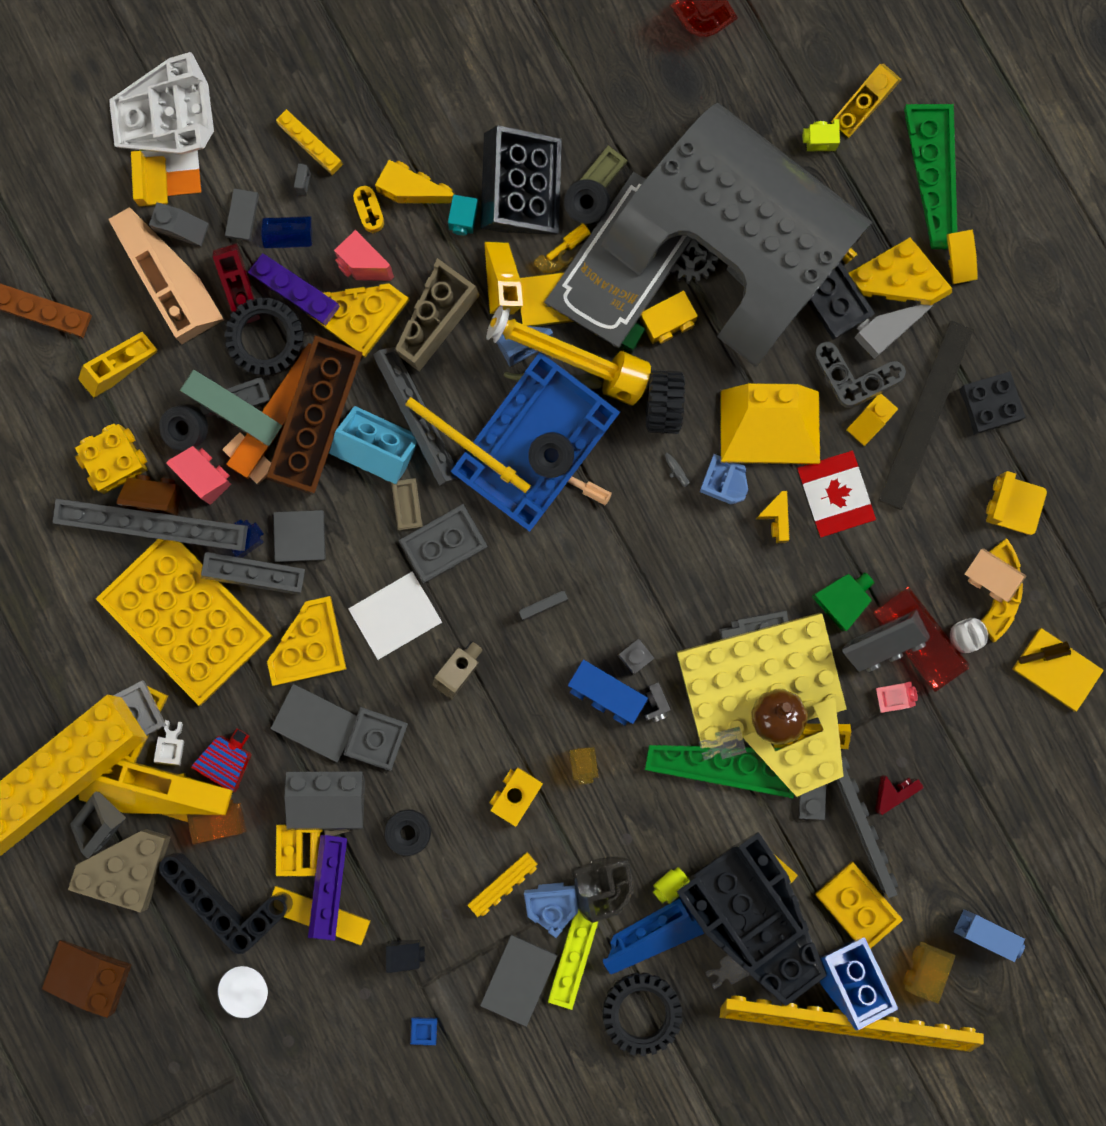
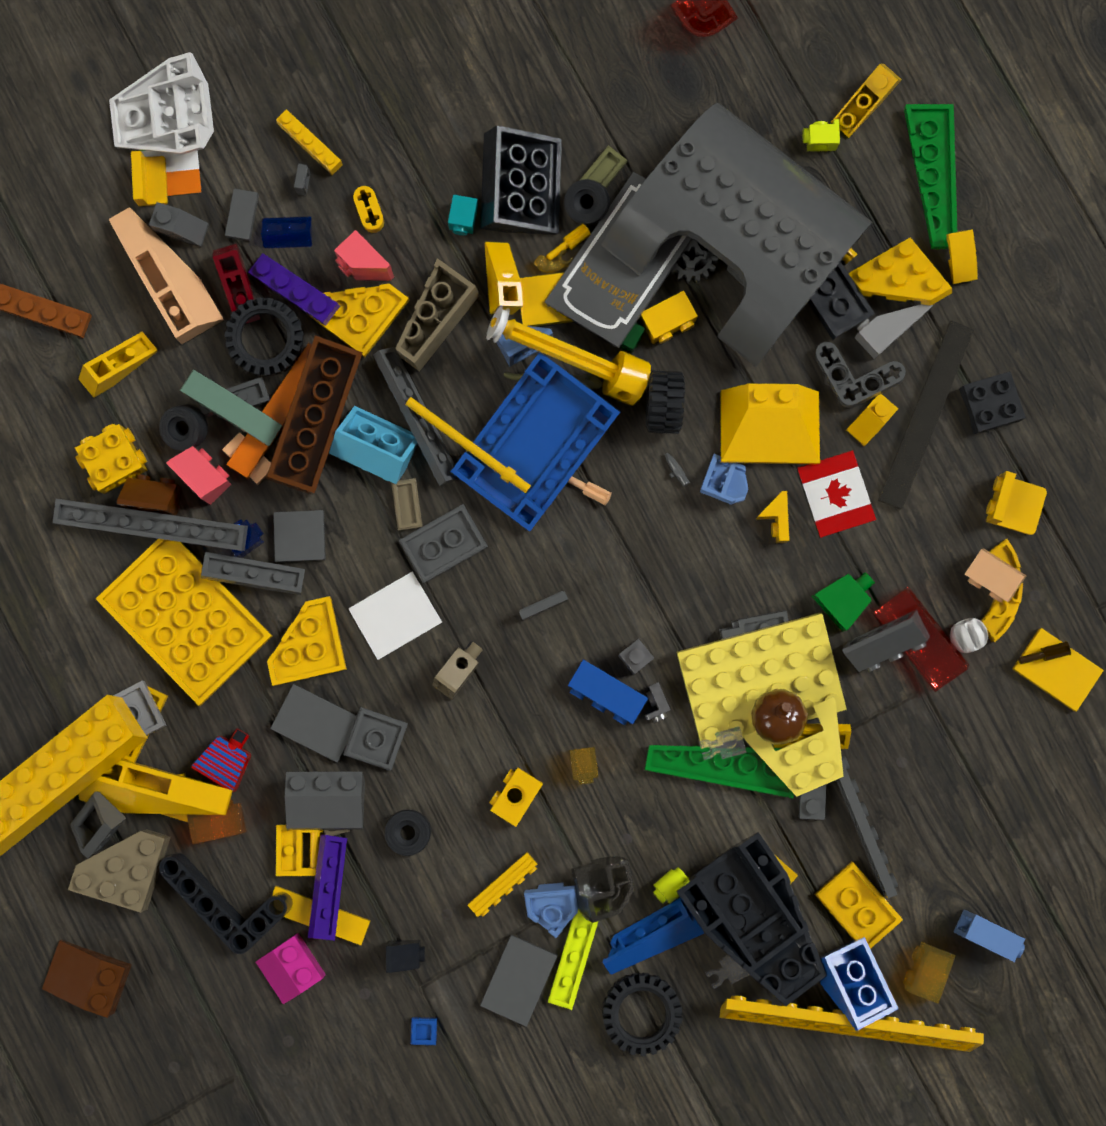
white plate [154,720,184,766] -> none
piece [217,966,268,1019] -> none
yellow slope [375,160,454,203] -> none
black tyre [528,432,575,478] -> none
dark red slope [875,775,924,815] -> none
coral bracket [876,682,918,713] -> none
none -> dark pink slope [256,933,326,1004]

